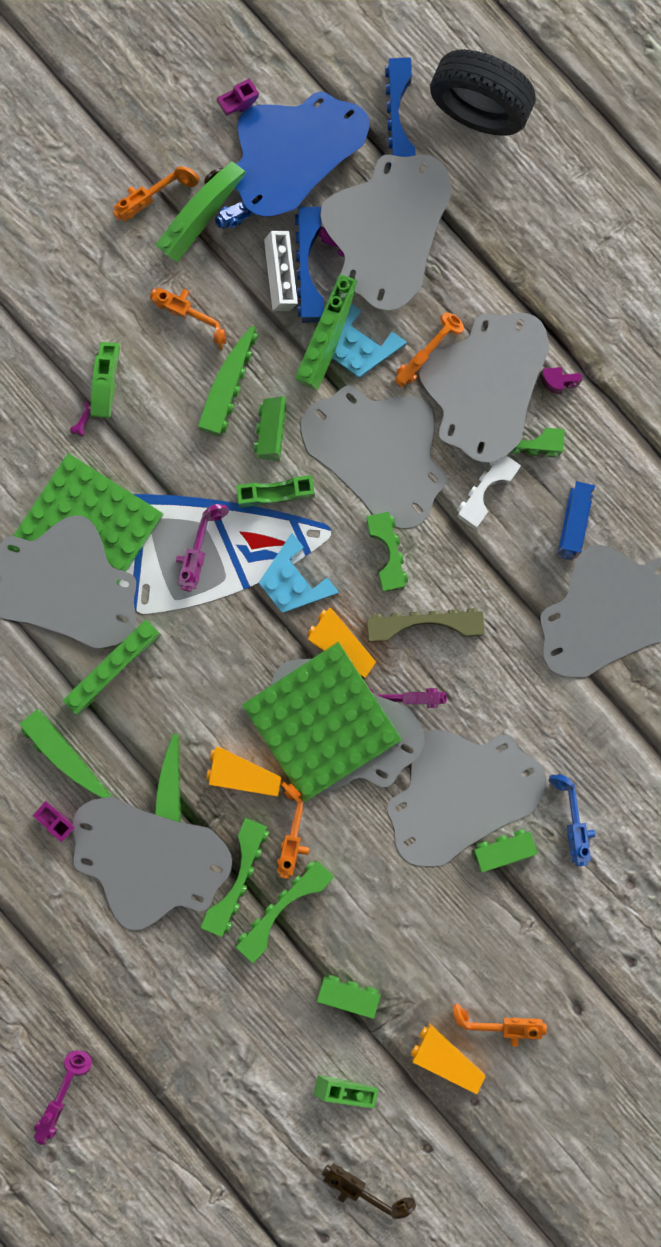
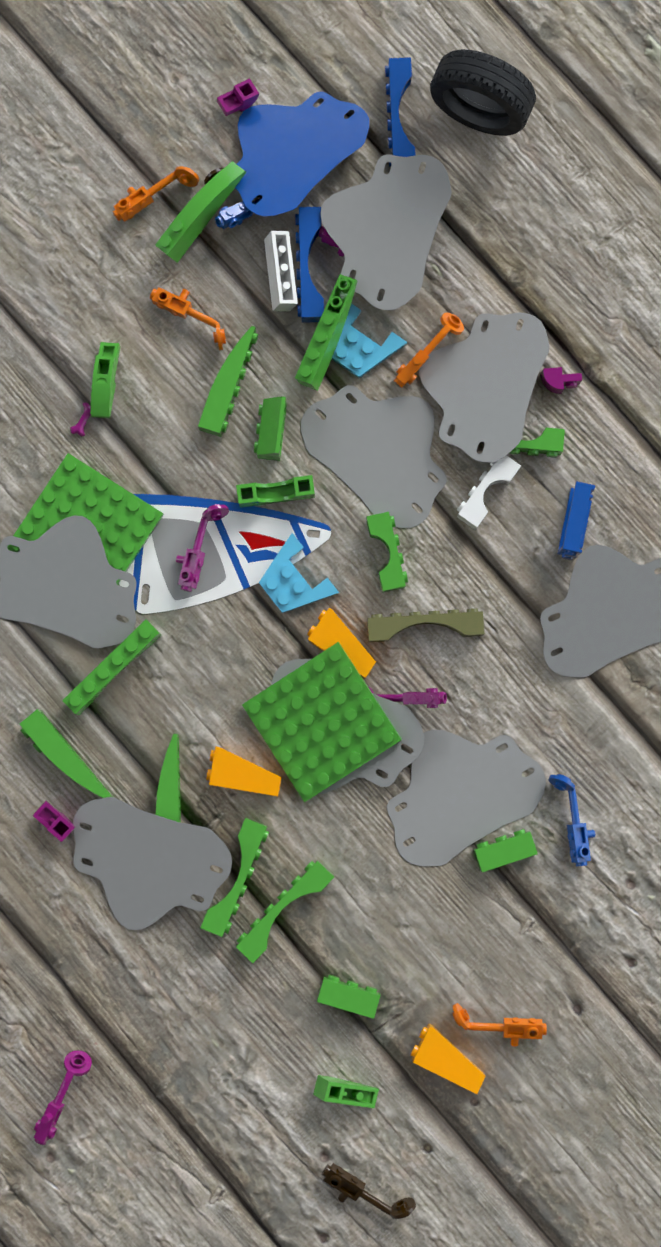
orange piece [277,782,309,879] -> none

